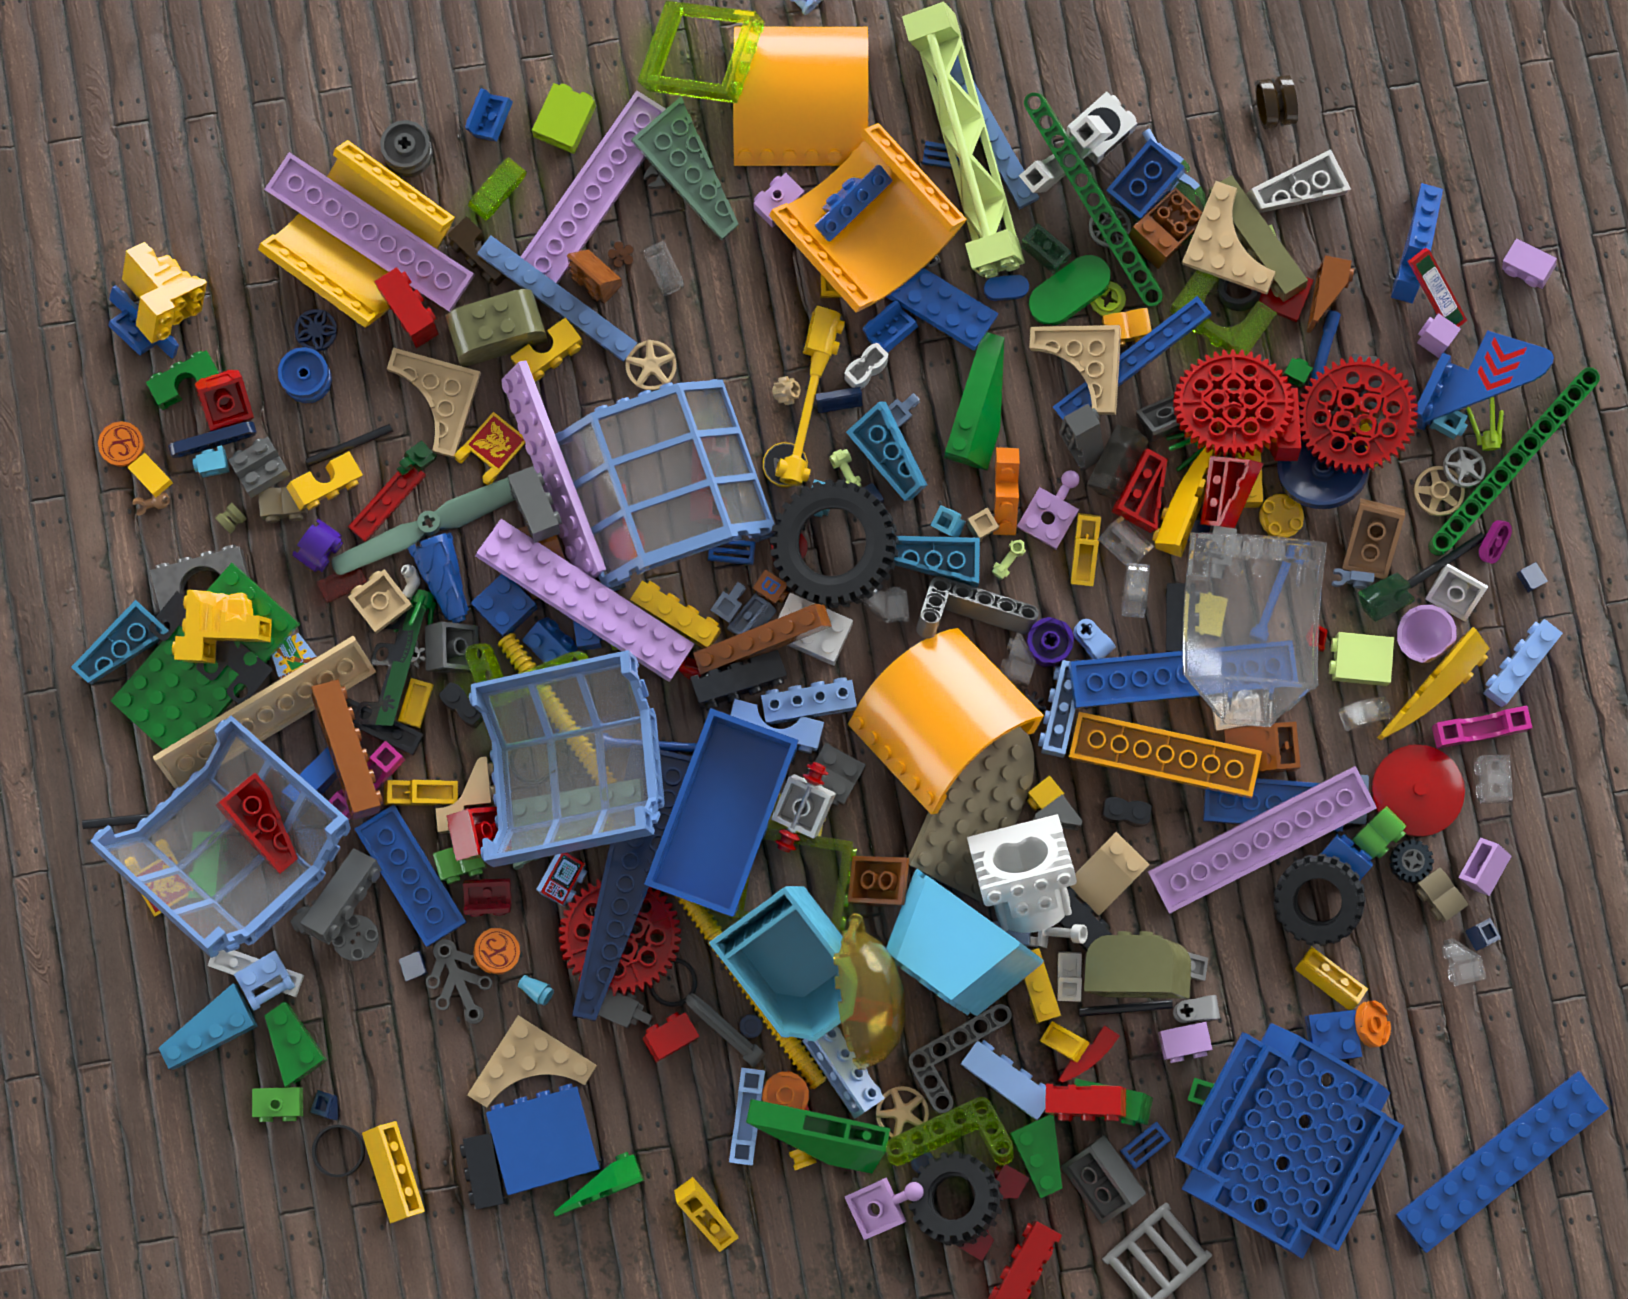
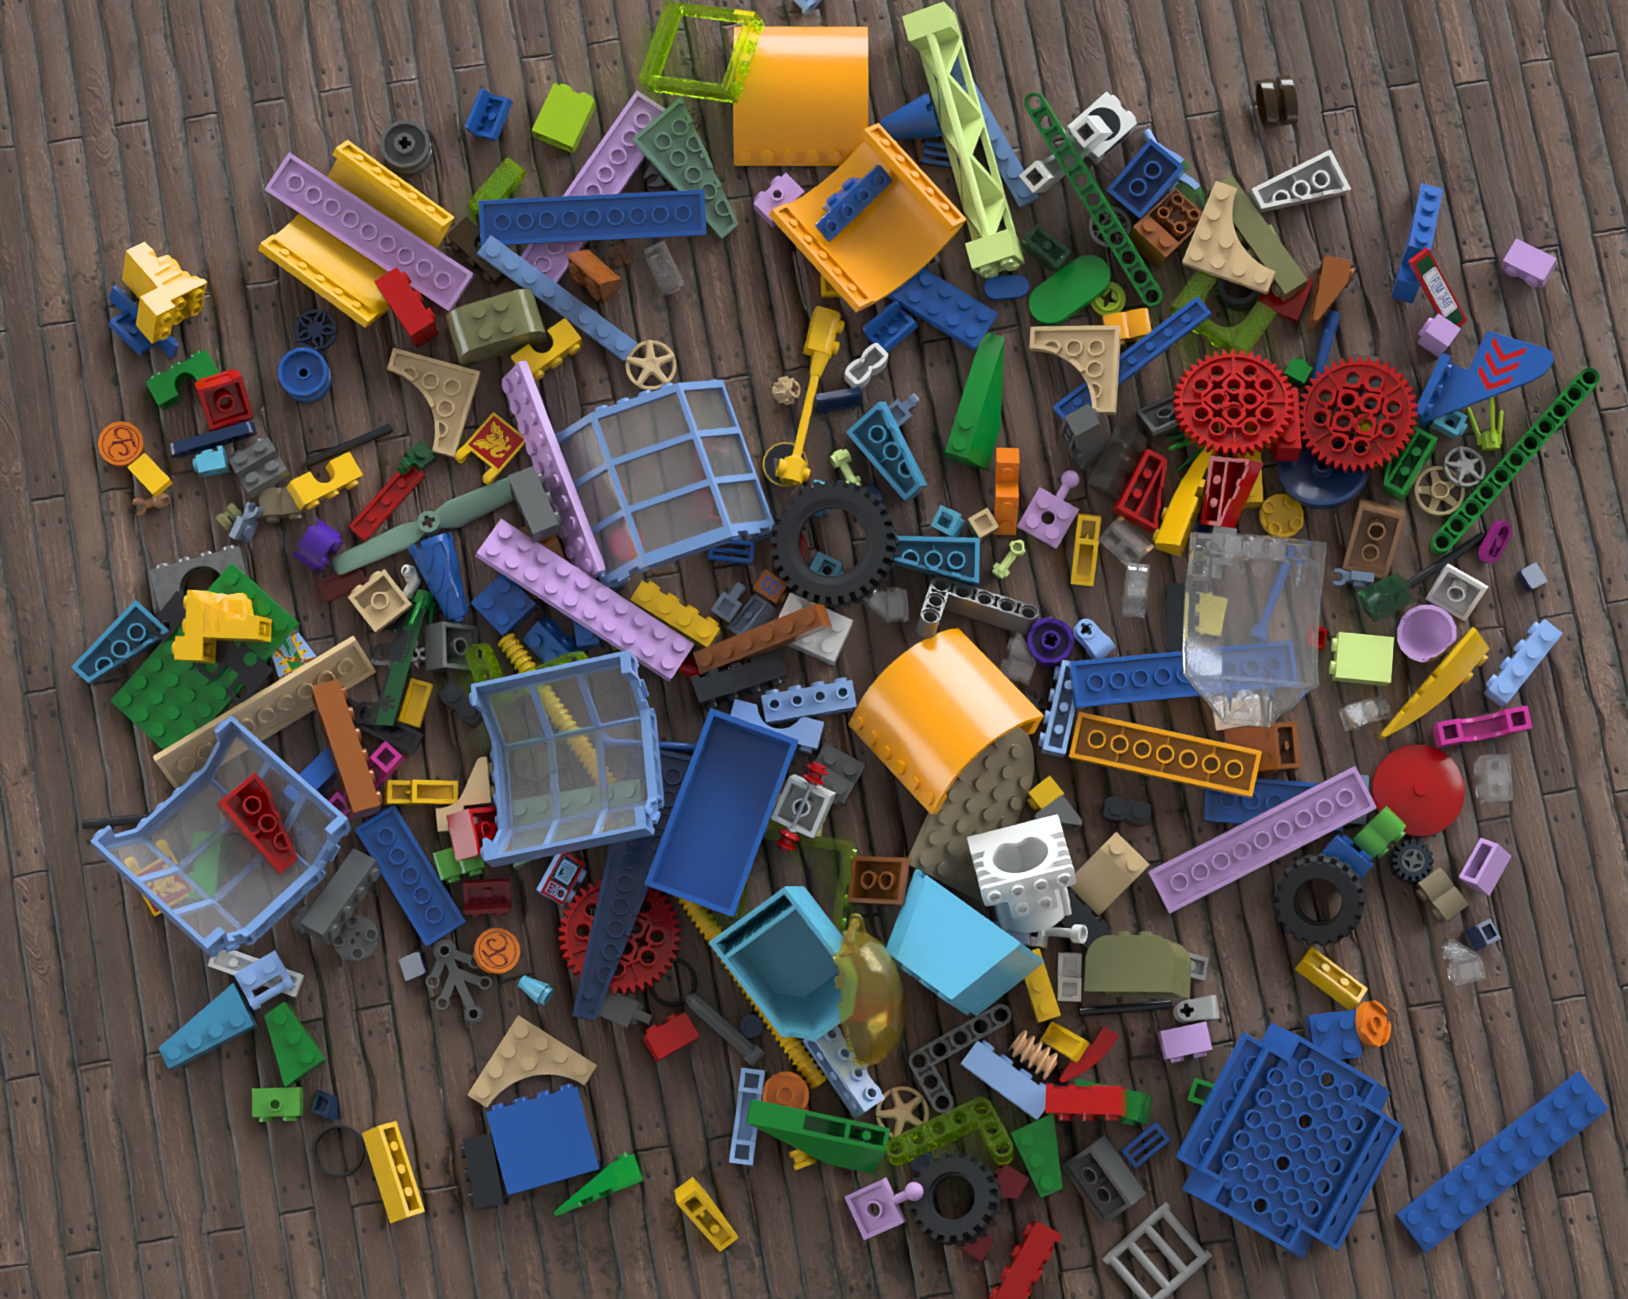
none -> sand blue plate [229,501,264,543]
none -> blue plate [478,189,707,246]
none -> medium azure brick [810,551,845,576]
none -> blue cone [881,93,942,141]
none -> light nougat piece [1007,1030,1058,1080]
none -> green wedge [1383,427,1438,503]

